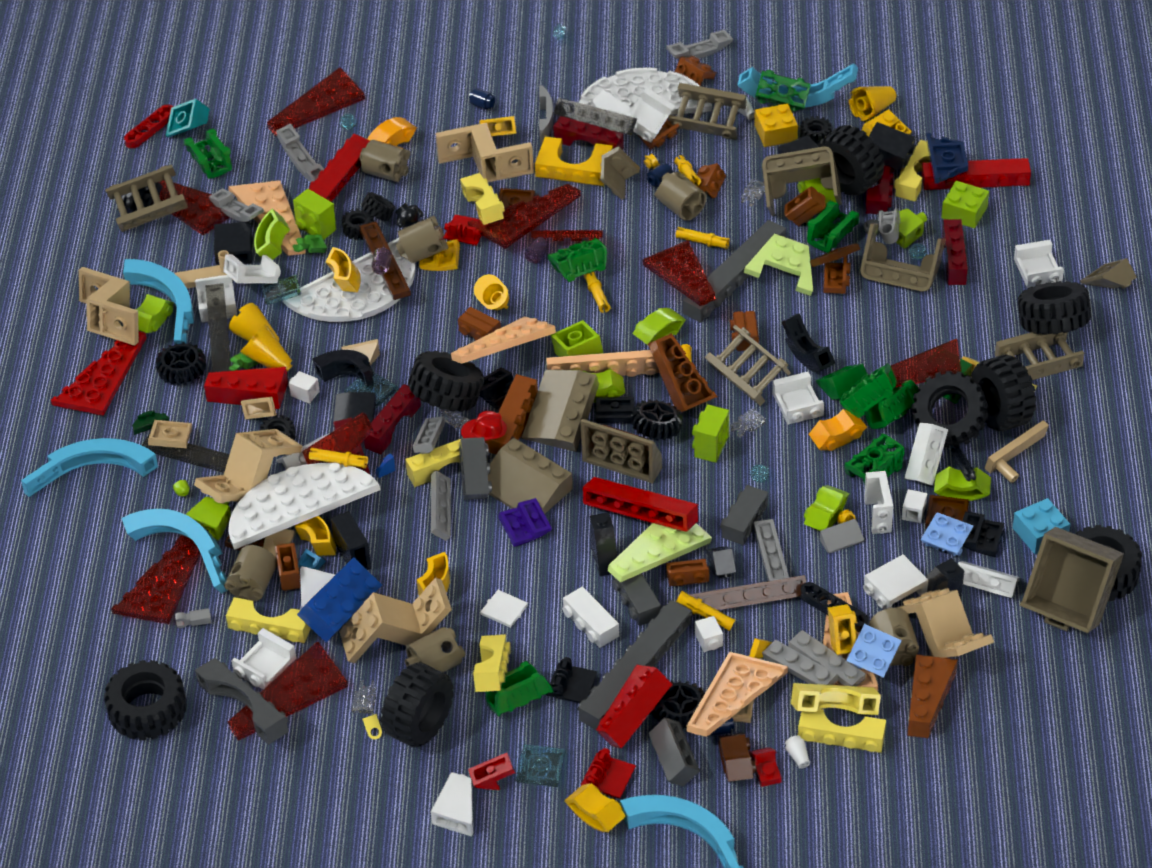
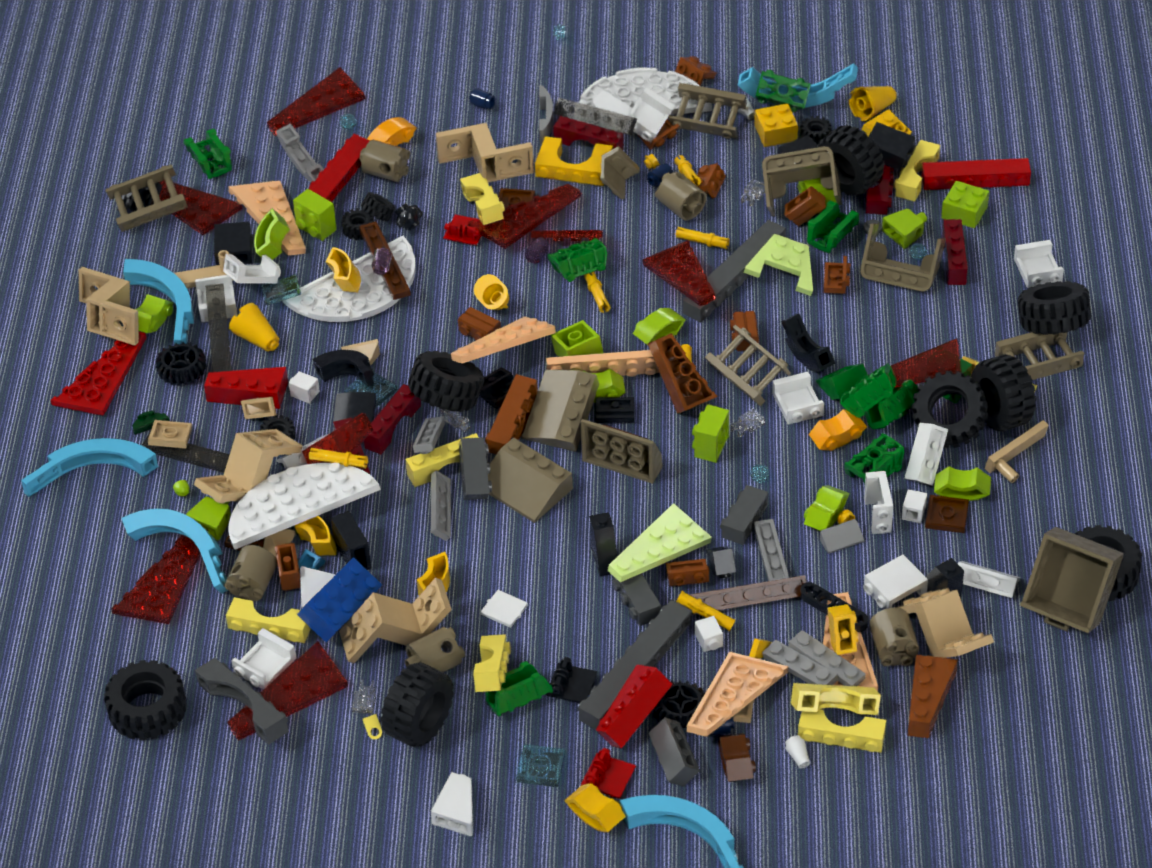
red beam [124,105,173,149] -> none
teal slope [166,99,210,138] -> none
light grey bar [175,608,211,628] -> none
light grey slope [209,188,264,222] -> none
bright green plate [229,353,259,371] -> none
yellow cone [240,324,292,372] -> none
bright green plate [293,235,327,253] -> none
blue tile [375,453,396,478] -> none
dark tan cylinder [396,216,449,264] -> none
yellow slope [419,239,460,271] -> none
red piece [461,411,507,441] -> none
red slope [468,753,515,790] -> none
yellow brick [479,116,516,136] -> none
dark purple slope [498,498,552,547] -> none
white brick [562,586,619,648] -> none
red brick [583,477,698,532] -> none
black gear [631,399,683,441] -> none
light grey slope [666,29,733,59] -> none
red slope [749,747,782,787] -> none
reddish brown tile [810,243,860,267] -> none
light blue hinge [846,624,902,678] -> none
light grey piece [879,209,900,244] -> none
light blue hinge [921,512,974,557] -> none
dark blue wing [926,133,968,184] -> none
black axle [951,446,976,481] -> none
black slope [962,511,1004,557] -> none
medium azure brick [1013,498,1070,554] -> none
dark tan slope [1080,258,1137,289] -> none

